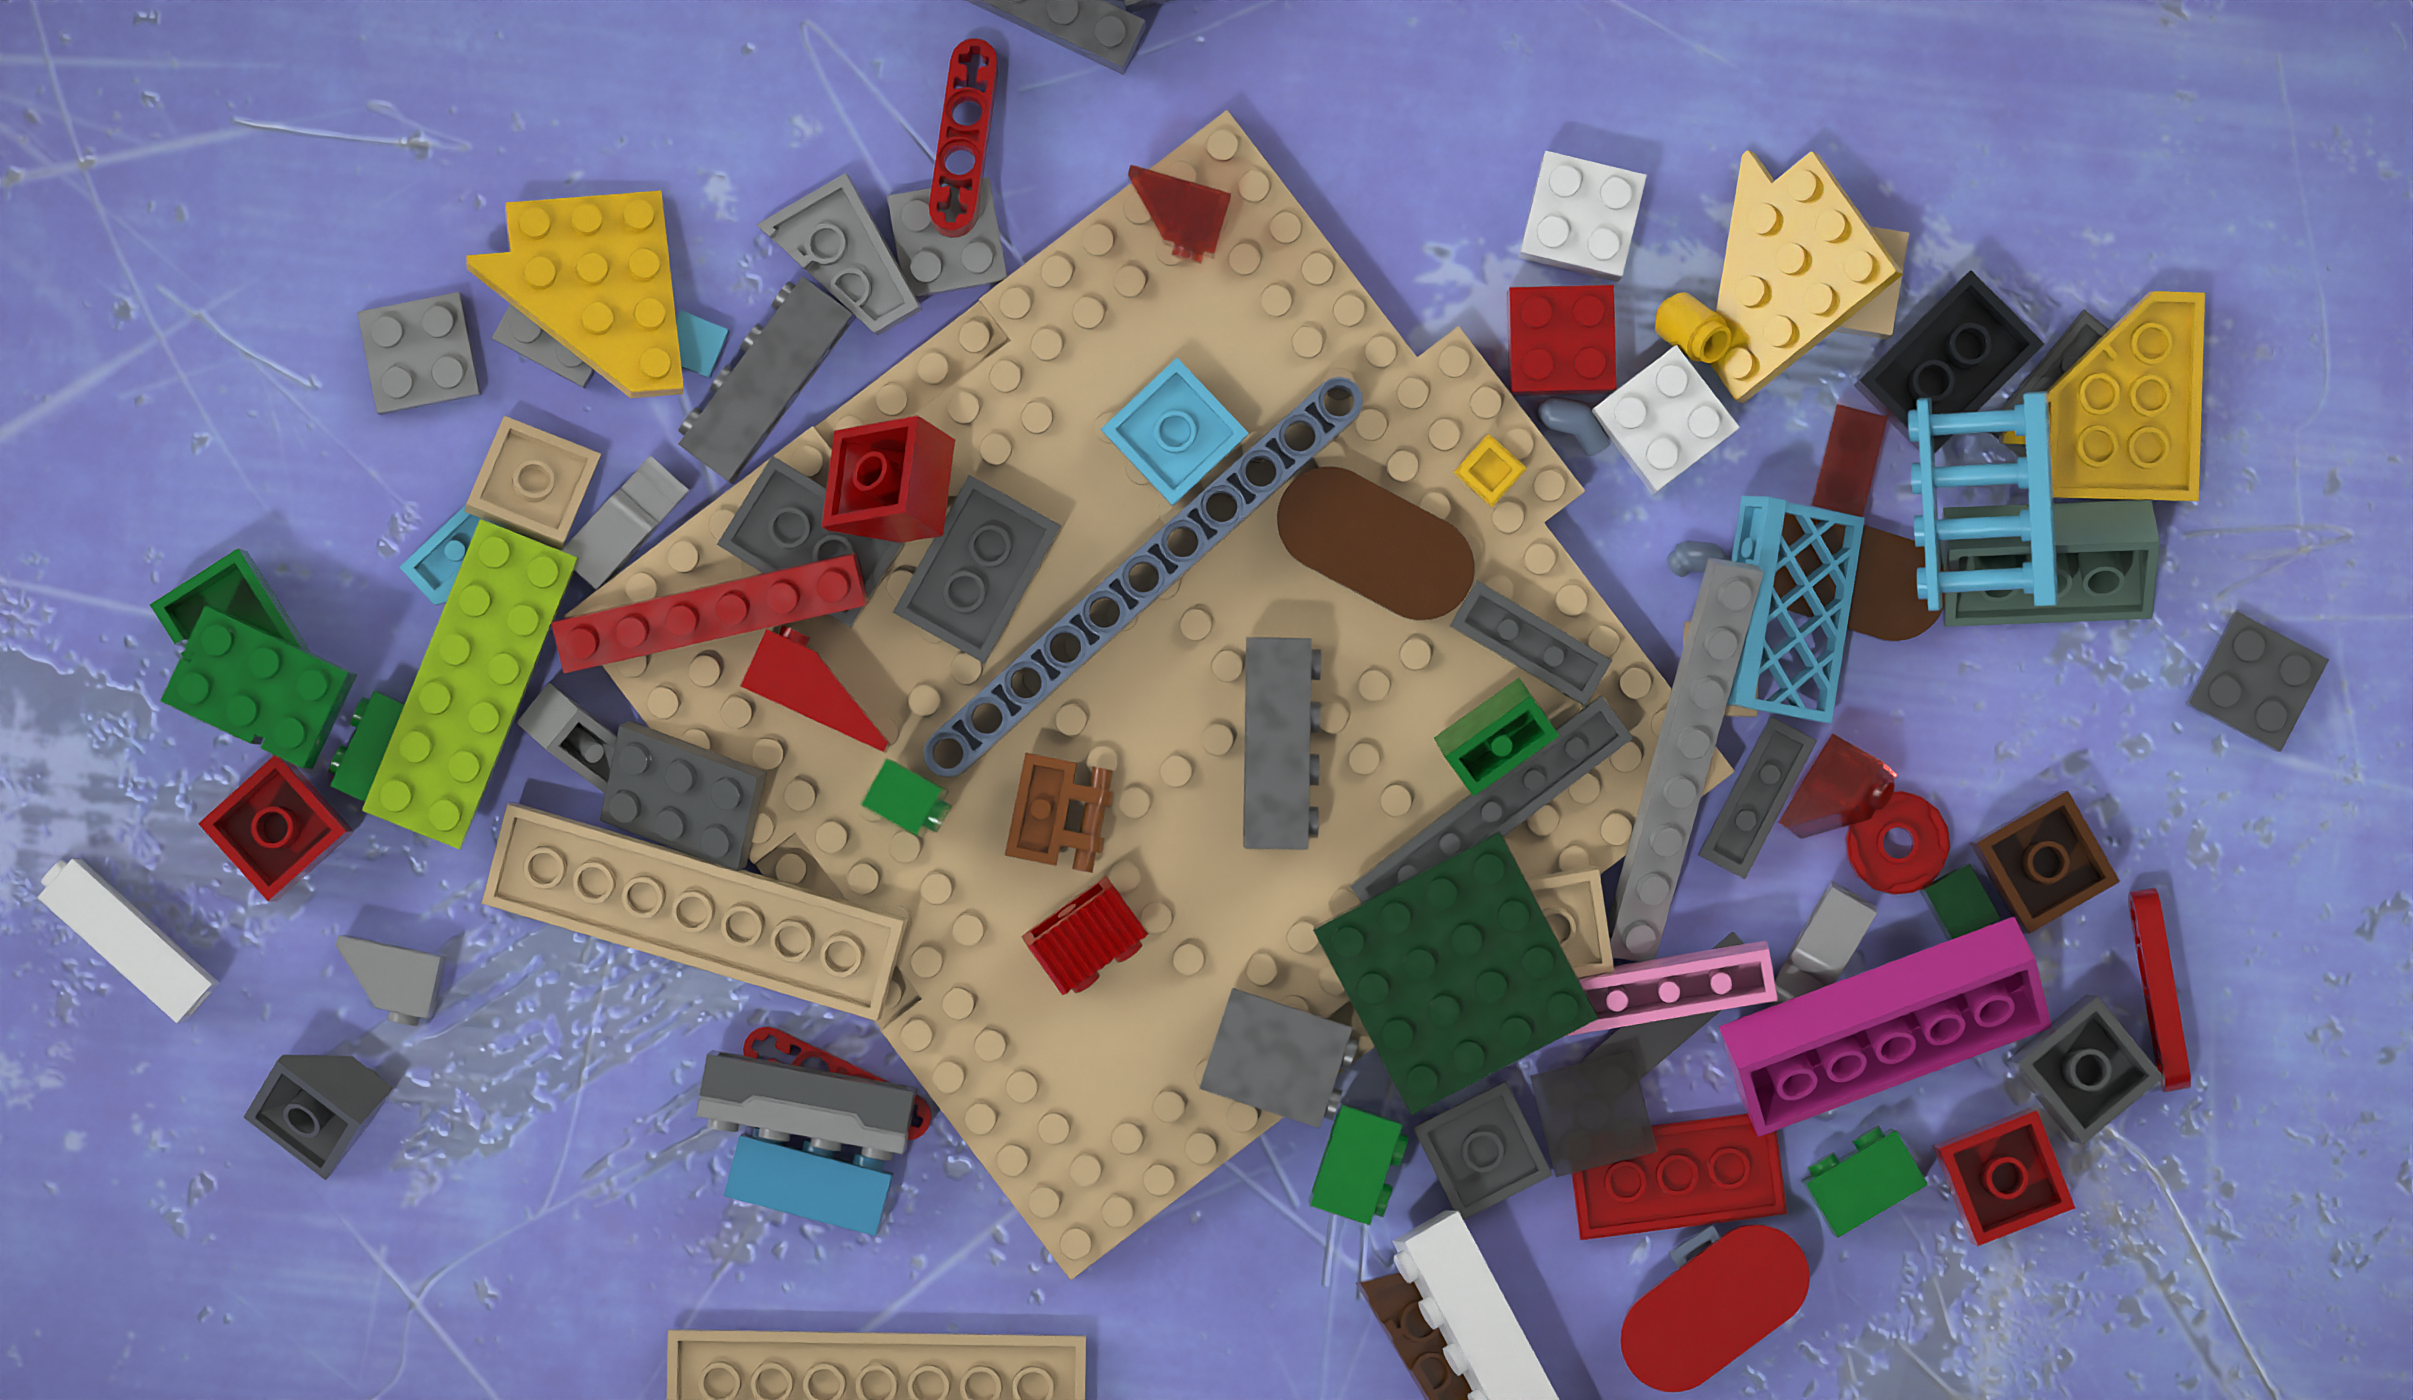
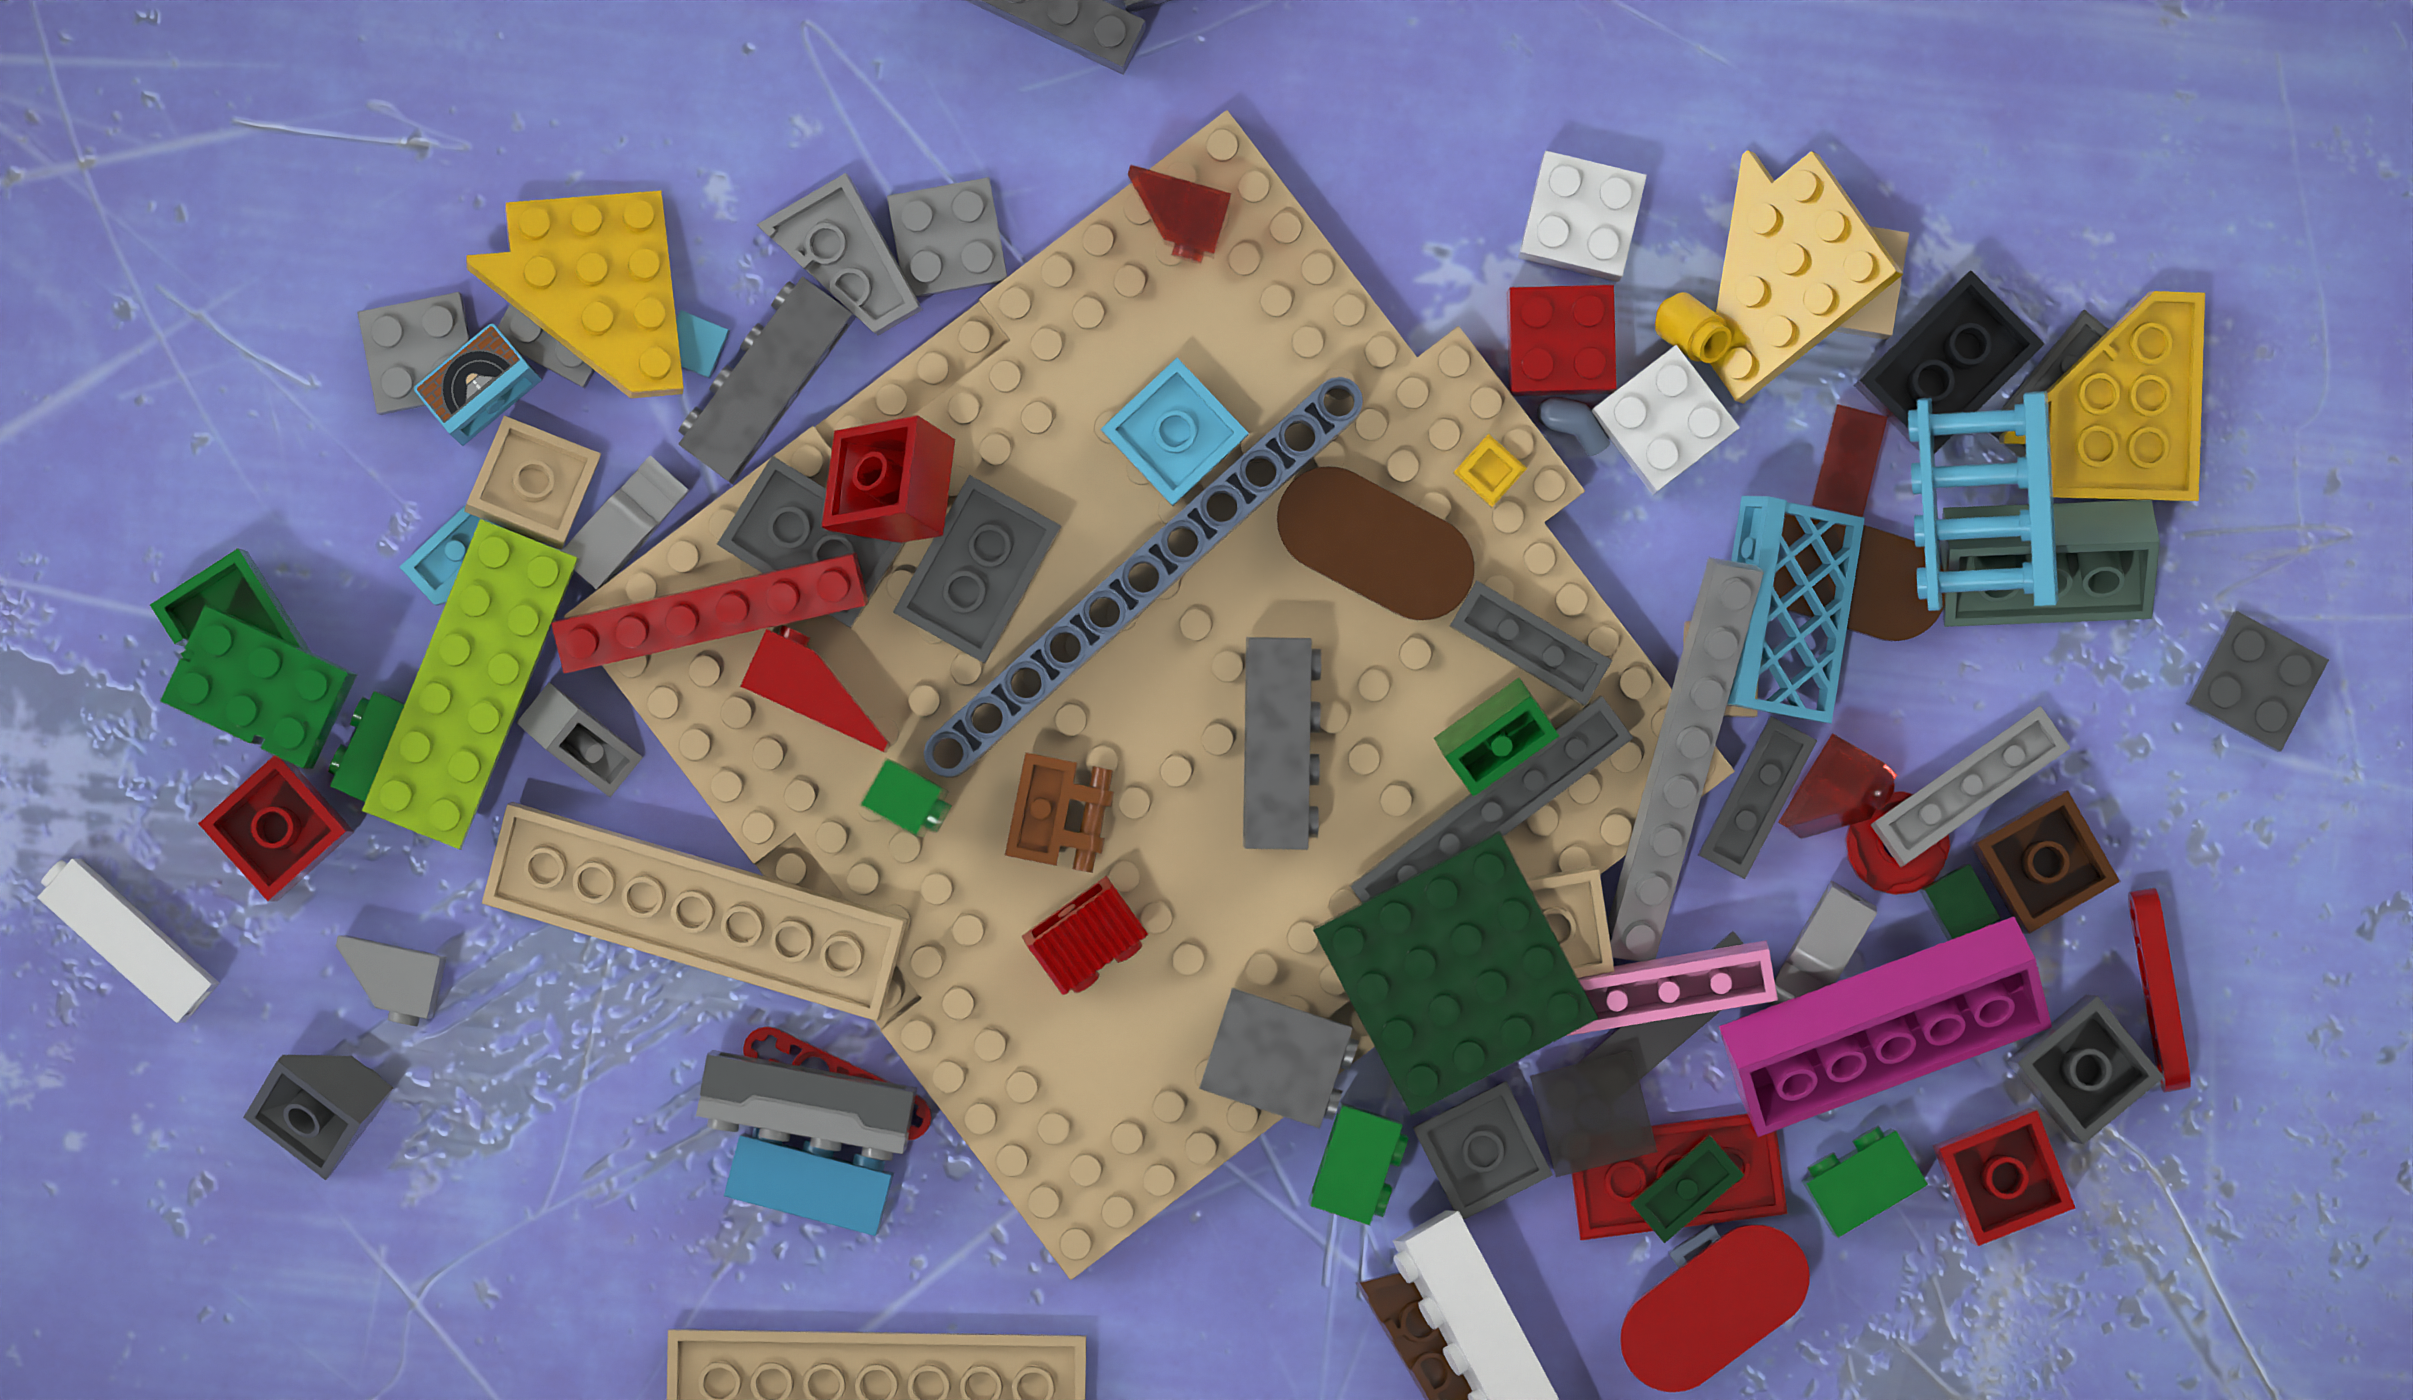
dark grey plate [600,721,767,871] -> none
red beam [929,38,999,238] -> none
sand blue arm [1667,540,1731,577] -> none
none -> panel [414,324,542,446]
none -> dark green plate [1629,1135,1744,1243]
none -> light grey plate [1871,706,2070,867]

